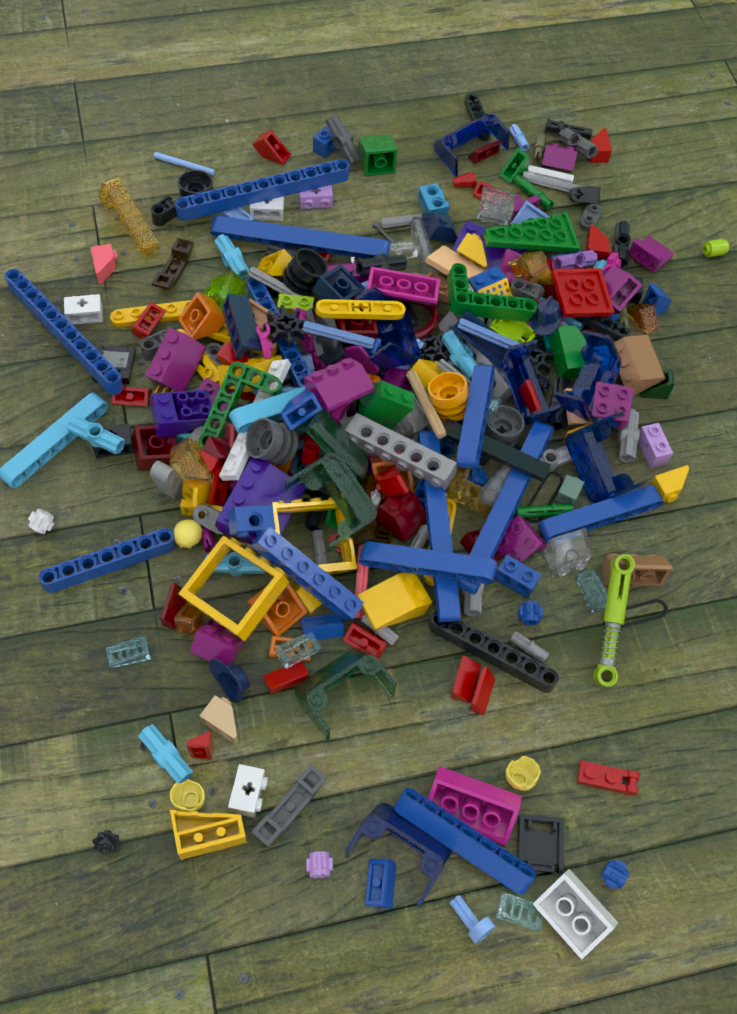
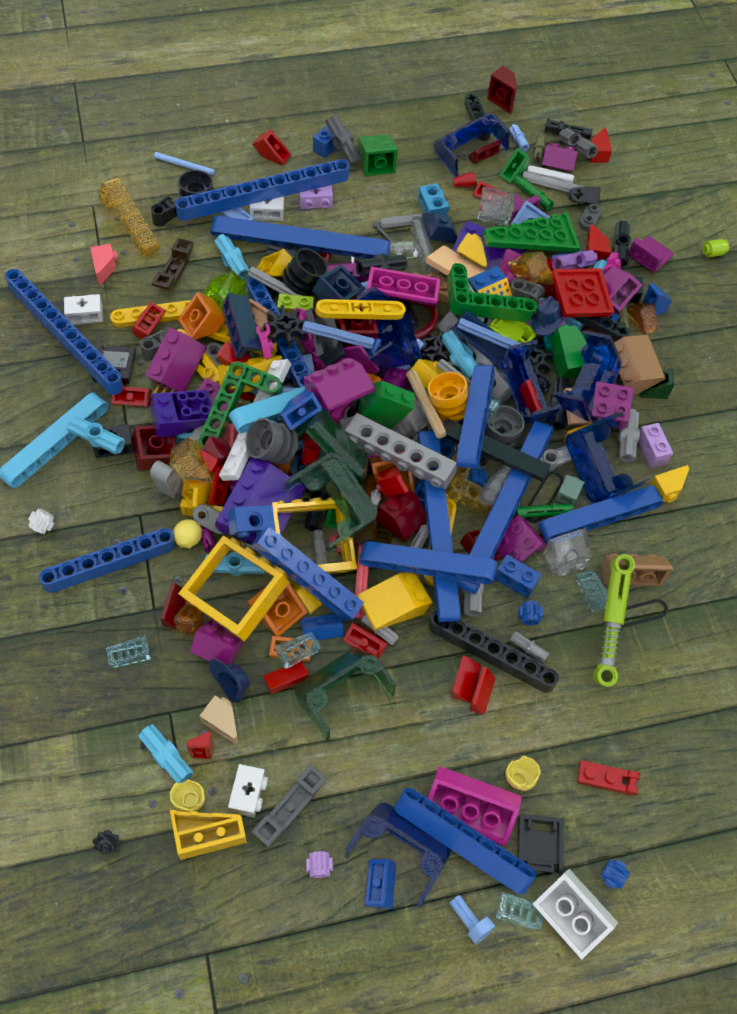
none -> dark red slope [487,65,517,114]

